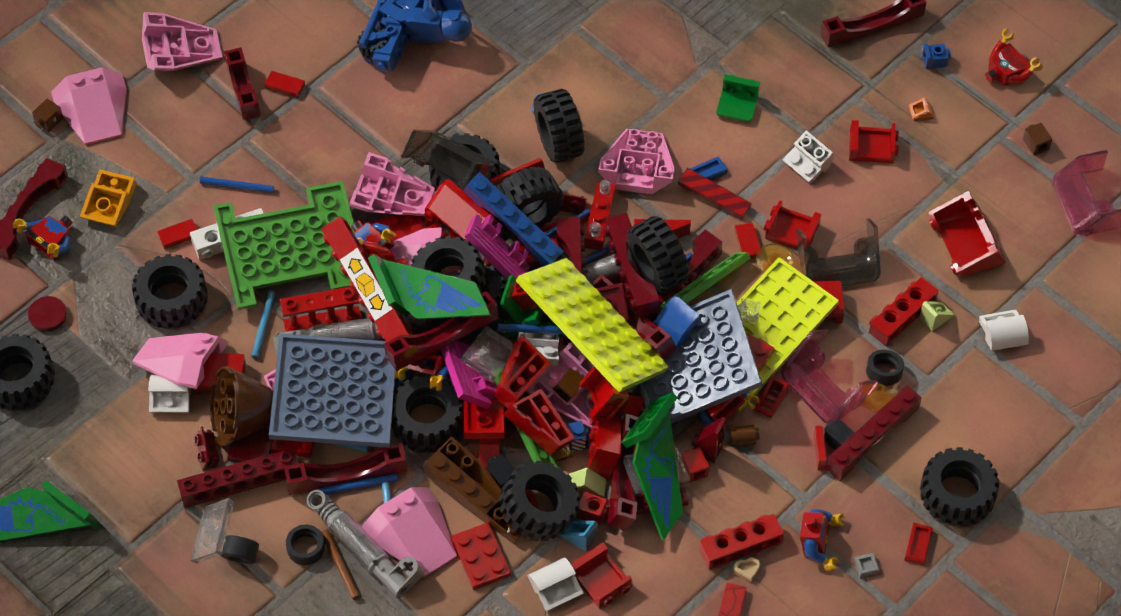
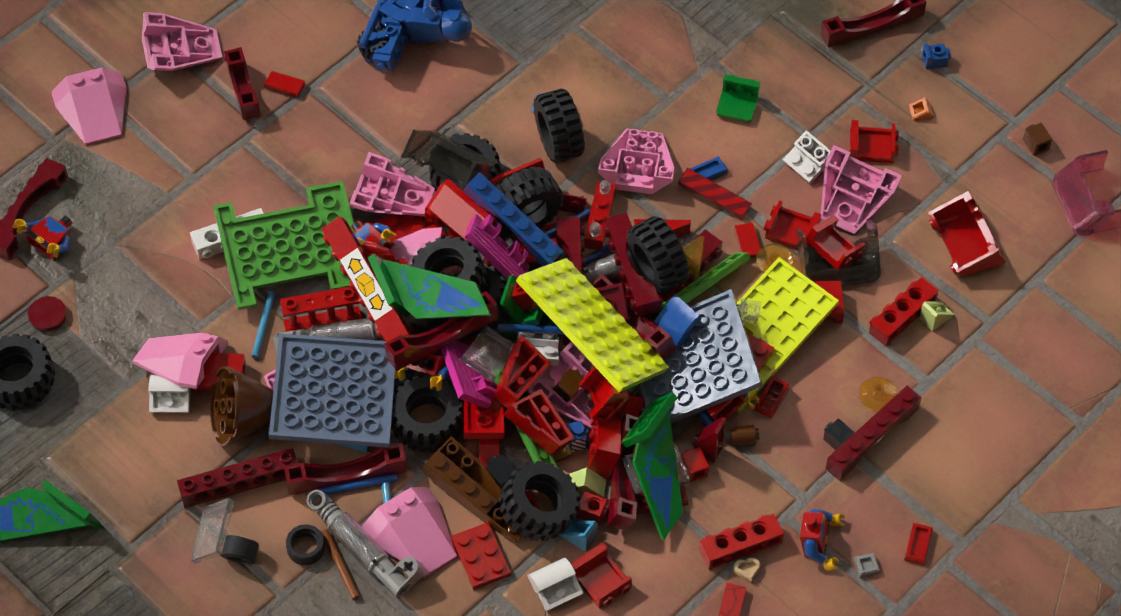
reddish brown brick [32,99,63,132] -> none
light orange slope [80,169,138,227] -> none
black tyre [132,254,208,329] -> none
red tile [157,219,197,249] -> none
dark red hinge [194,426,219,471] -> none
blue bar [200,176,274,193] -> none
dark red tile [227,428,273,462] -> none
red tile [271,439,314,458] -> none
clear pink windscreen [782,329,878,424] -> none
red tile [813,426,827,470] -> none
black tyre [866,349,904,386] -> none
black tyre [920,447,1000,527] -> none
white brick [979,310,1029,351] -> none
torso [985,28,1043,86] -> none
none -> clear yellow slope [682,236,704,279]
none -> red panel [805,215,866,270]
none -> bright pink wedge [820,145,902,234]

